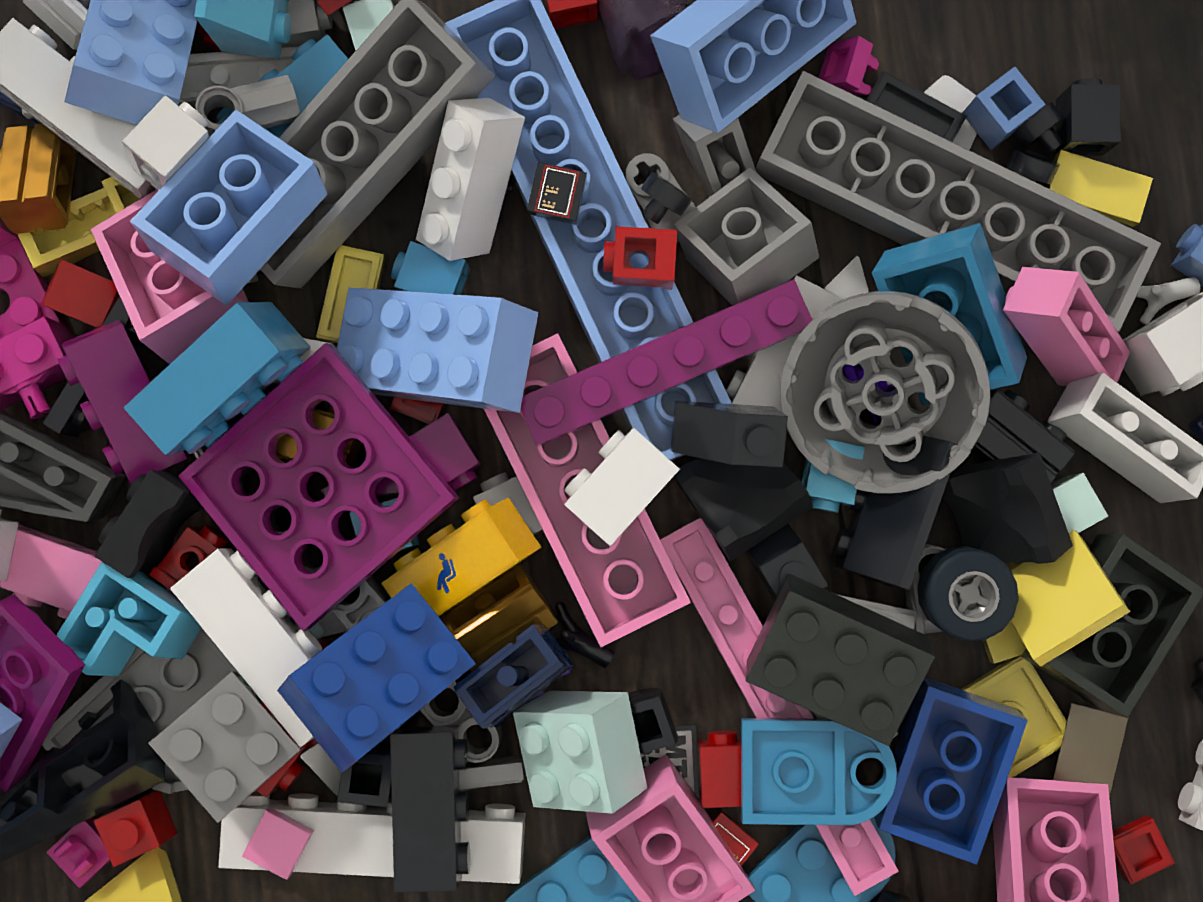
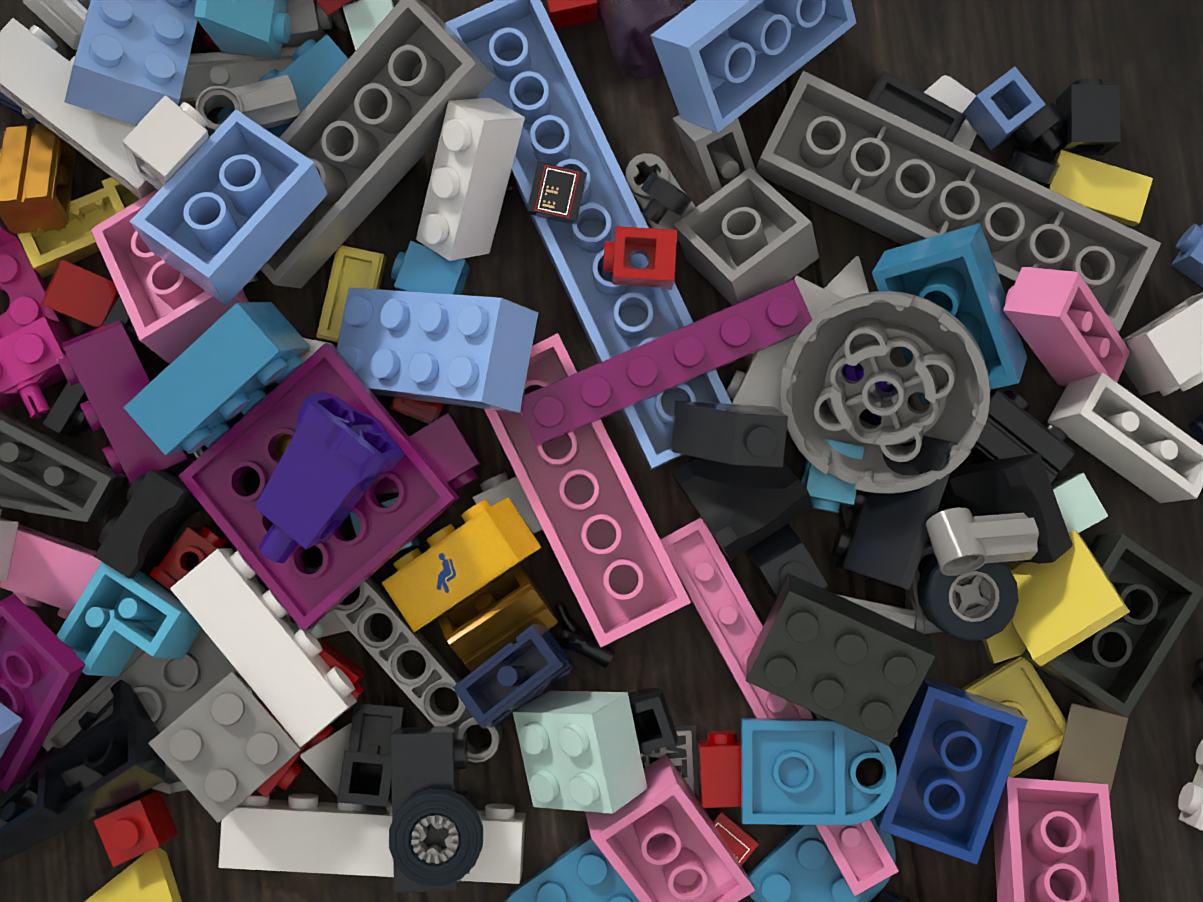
dark pink tile [46,817,110,888] -> none
bright pink tile [242,807,314,880] -> none
blue brick [277,583,476,773] -> none
light grey tile [459,755,526,790] -> none
white brick [564,427,680,546] -> none
dark pink tile [818,36,879,97] -> none
red tile [1113,815,1175,884] -> none
white bar [1136,277,1200,325] -> none
none -> dark purple piece [254,391,405,563]
none -> black bush [389,789,483,886]
none -> light grey piece [926,507,1039,576]

